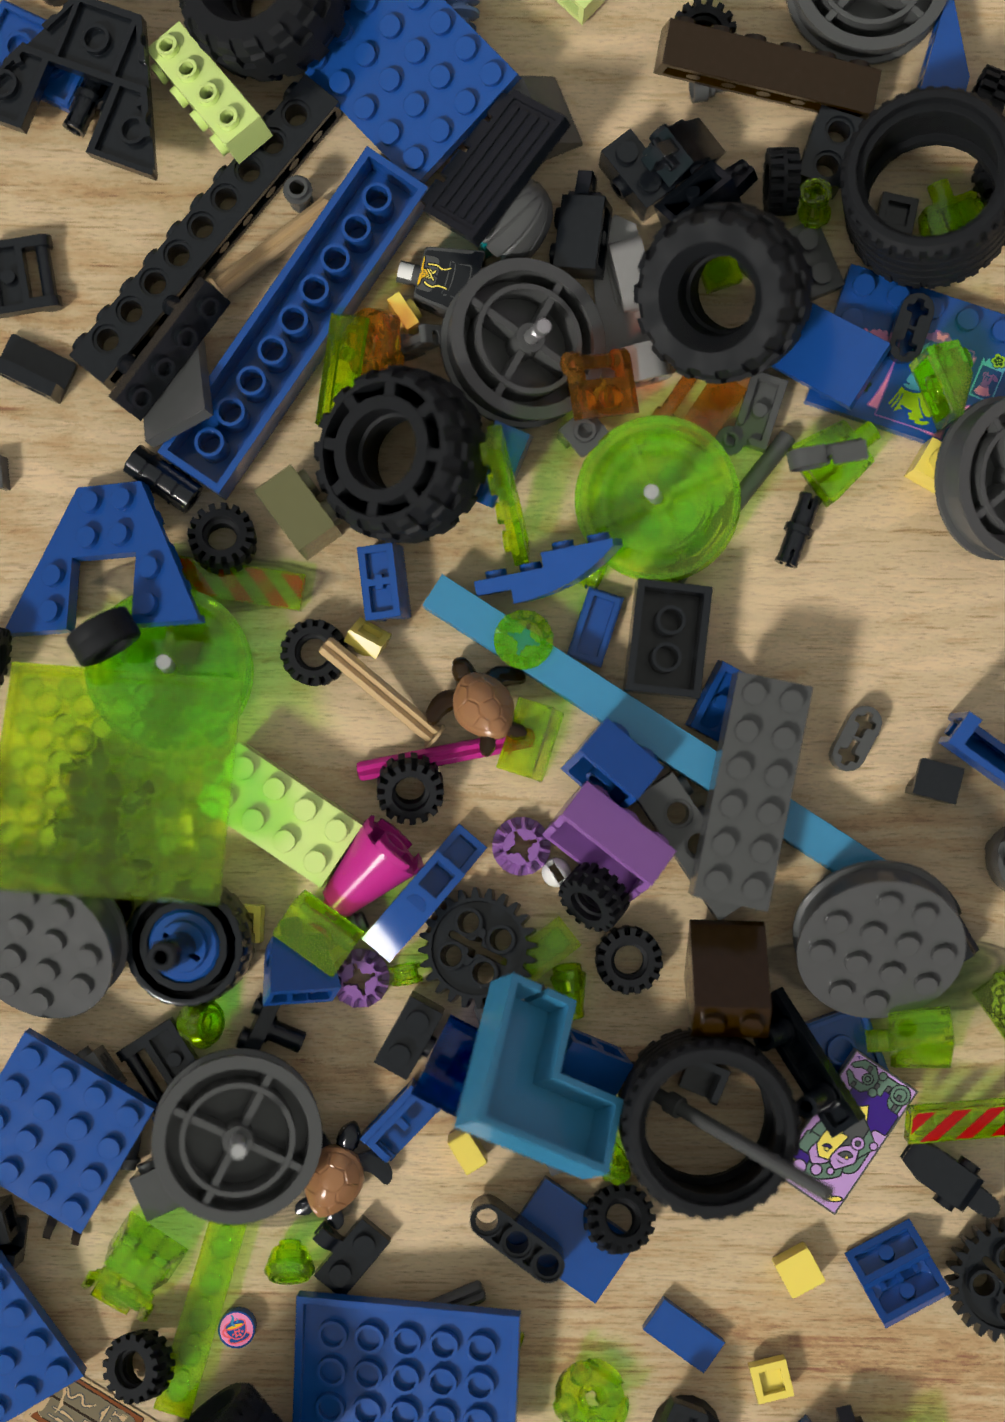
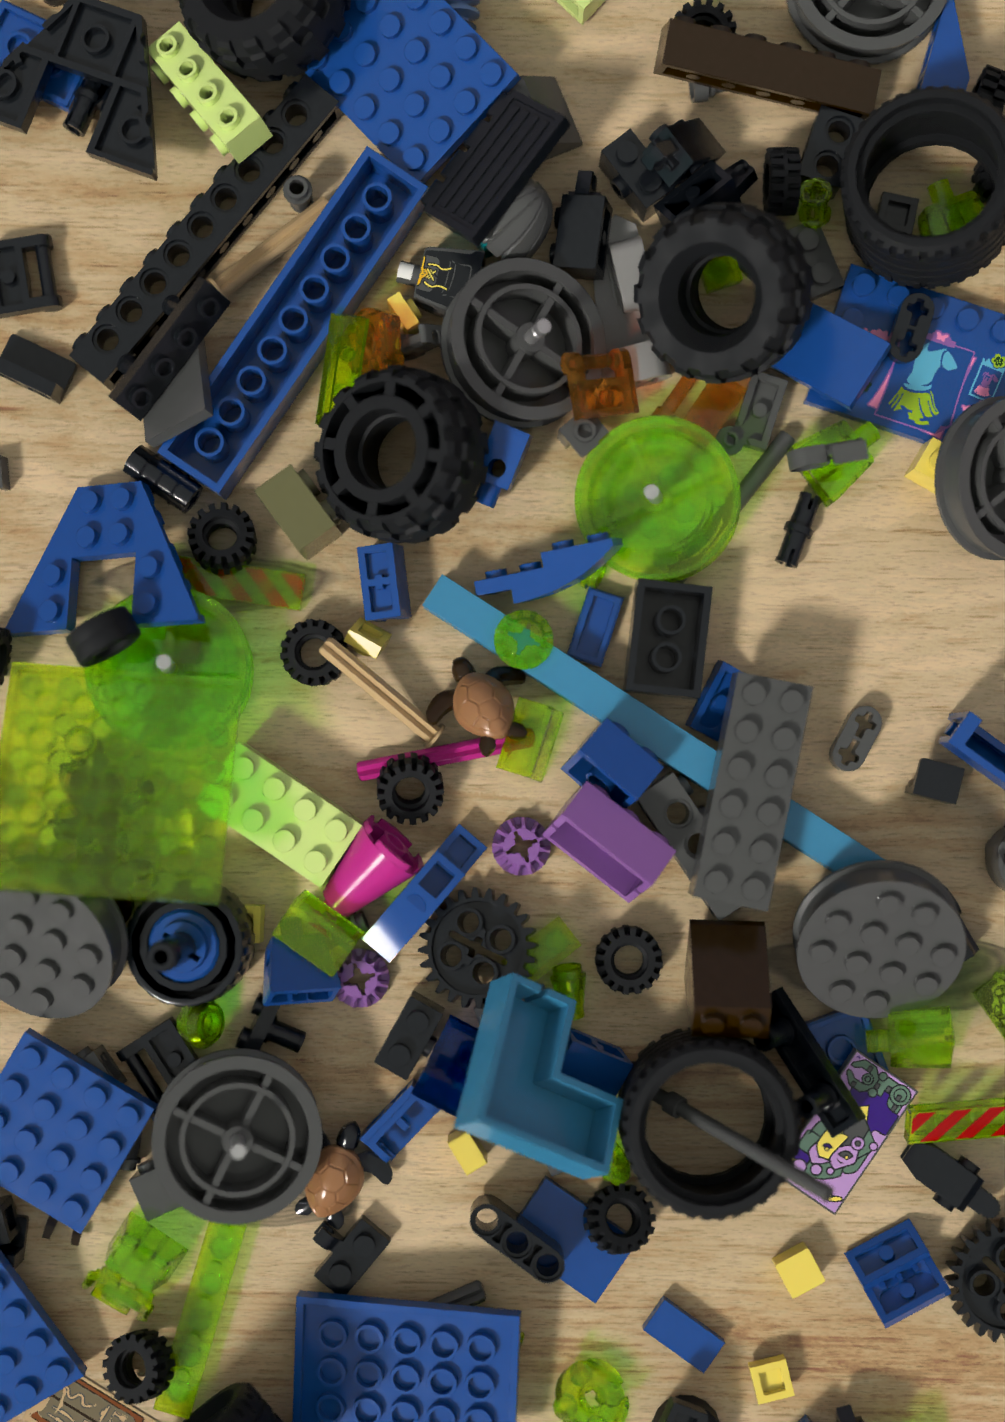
tile [218,1307,257,1348] -> none
clear neon green cone [264,1239,315,1285] -> none
clear neon green bush [388,961,424,987] -> none
clear neon green plate [480,424,530,566] -> none
white hinge [542,857,571,887] -> none
black tyre [558,862,630,932] -> none
black panel [677,1063,731,1106] -> none
clear neon green slope [909,339,973,432] -> none

